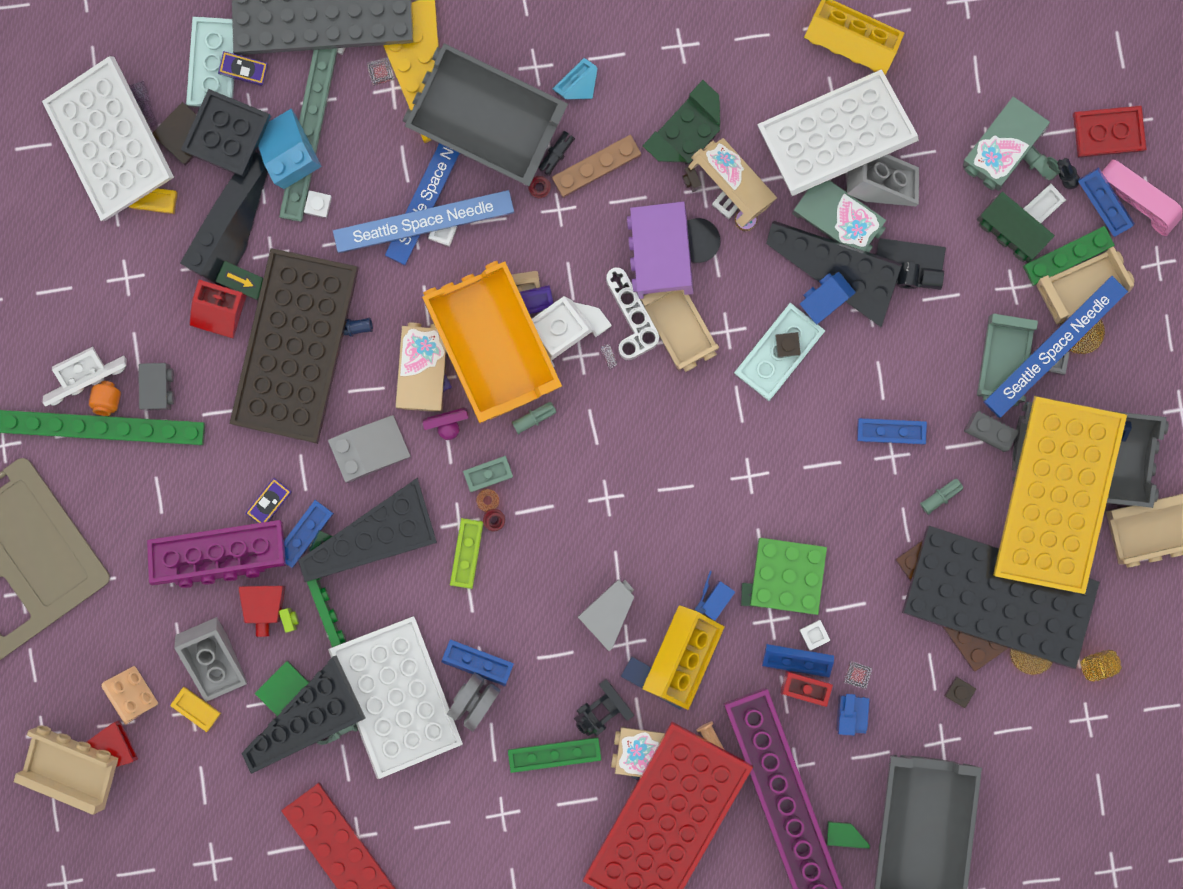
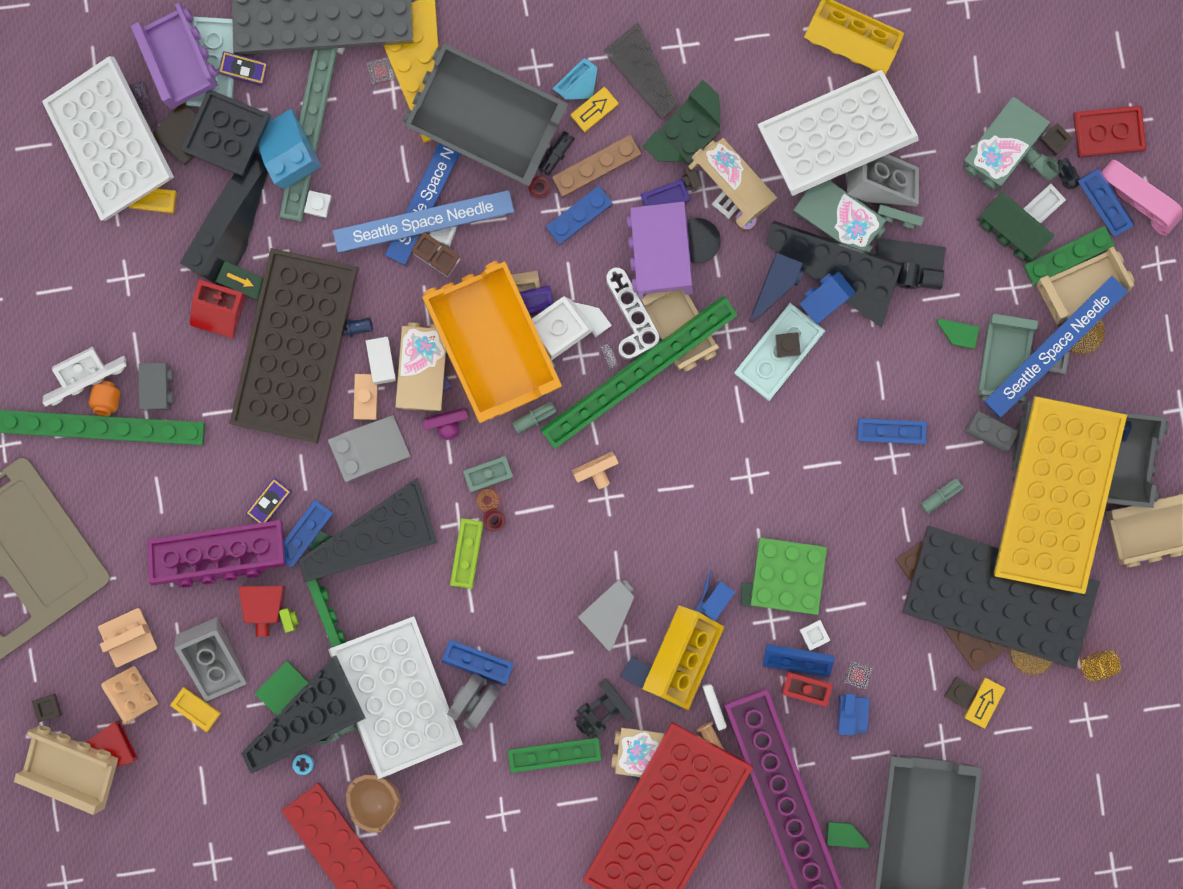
none -> dark brown plate [32,694,62,723]
none -> light nougat bracket [98,608,158,667]
none -> medium lavender panel [131,3,219,109]
none -> medium azure bush [293,753,314,775]
none -> medium nougat cylinder [345,774,402,833]
none -> light nougat tile [353,374,378,420]
none -> white tile [366,337,396,385]
none -> reddish brown hips [411,232,460,278]
none -> green plate [540,295,738,449]
none -> blue plate [546,186,613,245]
none -> yellow tile [570,86,619,133]
none -> light nougat tile [571,451,618,489]
none -> clear smoke wing [604,22,679,120]
none -> dark purple tile [640,179,691,206]
none -> white tile [702,683,727,731]
none -> dark blue slope [749,253,804,323]
none -> sand green plate [876,204,924,229]
none -> green tile [936,319,979,350]
none -> yellow tile [963,677,1006,729]
none -> dark brown plate [1040,123,1073,156]

